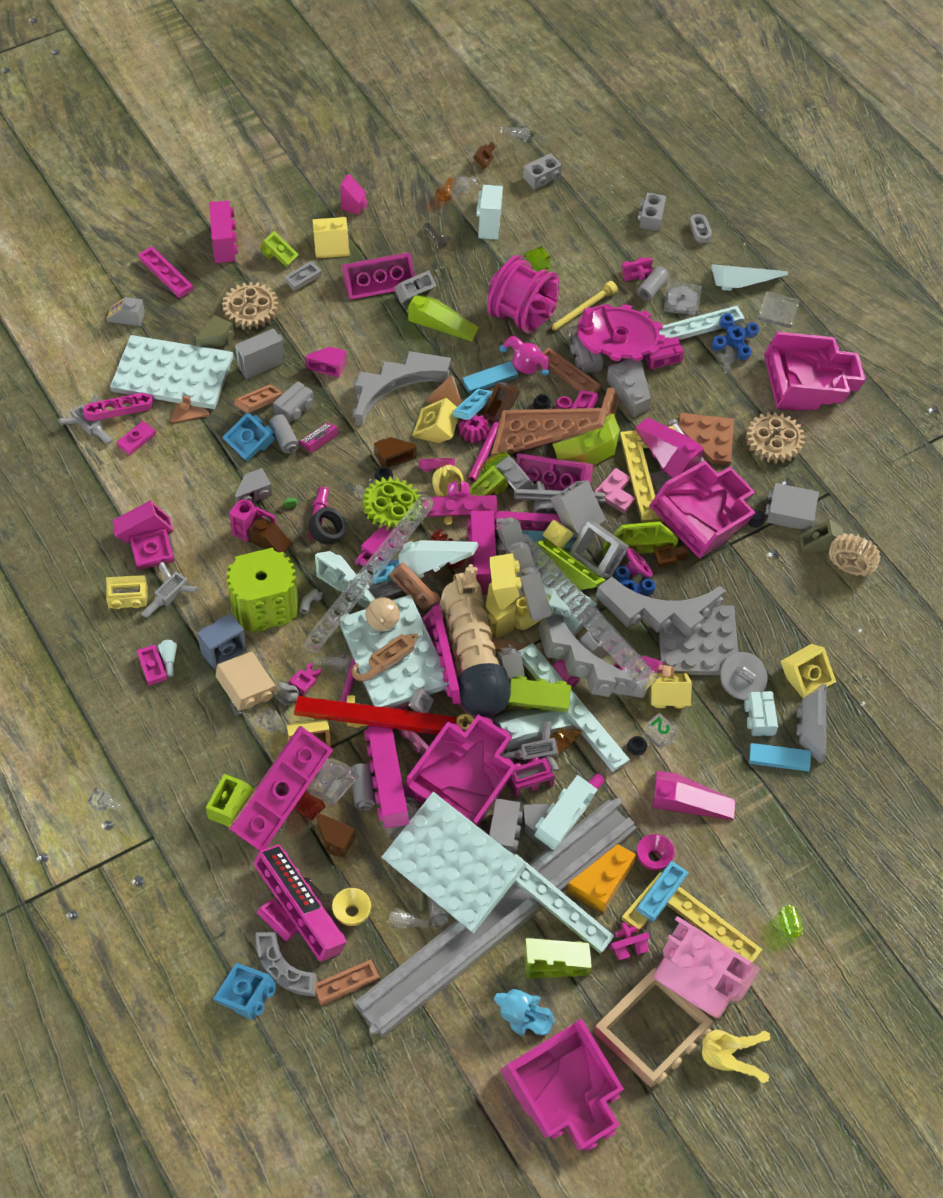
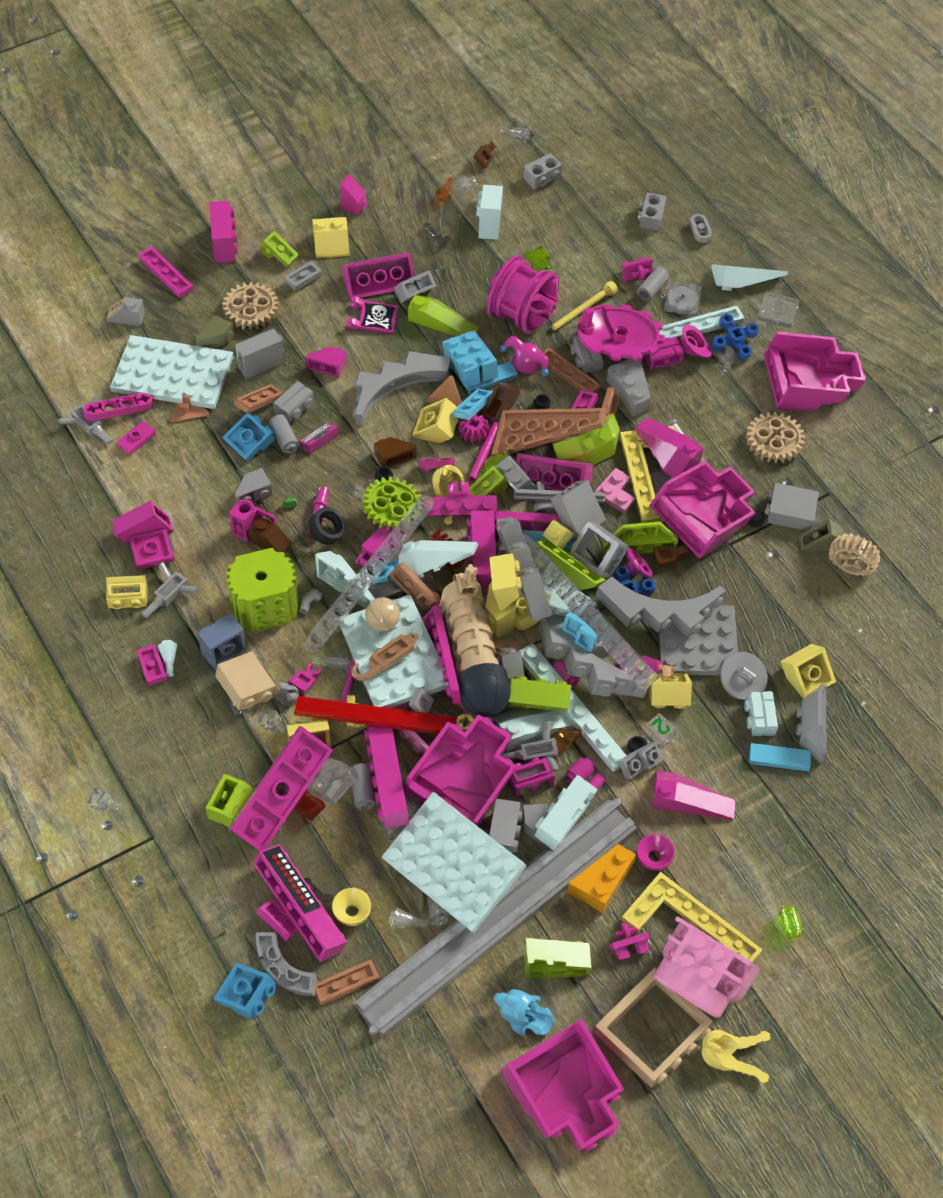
reddish brown slope [316,813,356,858] -> none
light aqua plate [515,854,614,954] -> none
dark pink plate [555,396,573,409] -> none
medium azure tile [636,861,689,922] -> none
nougat plate [679,413,734,466] -> none
none -> flag [347,296,398,334]
none -> medium azure piece [442,330,498,388]
none -> medium azure slope [561,612,597,652]
none -> dark pink brick [565,757,595,784]
none -> light grey slope [618,742,663,779]
none -> dark pink piece [679,324,712,358]

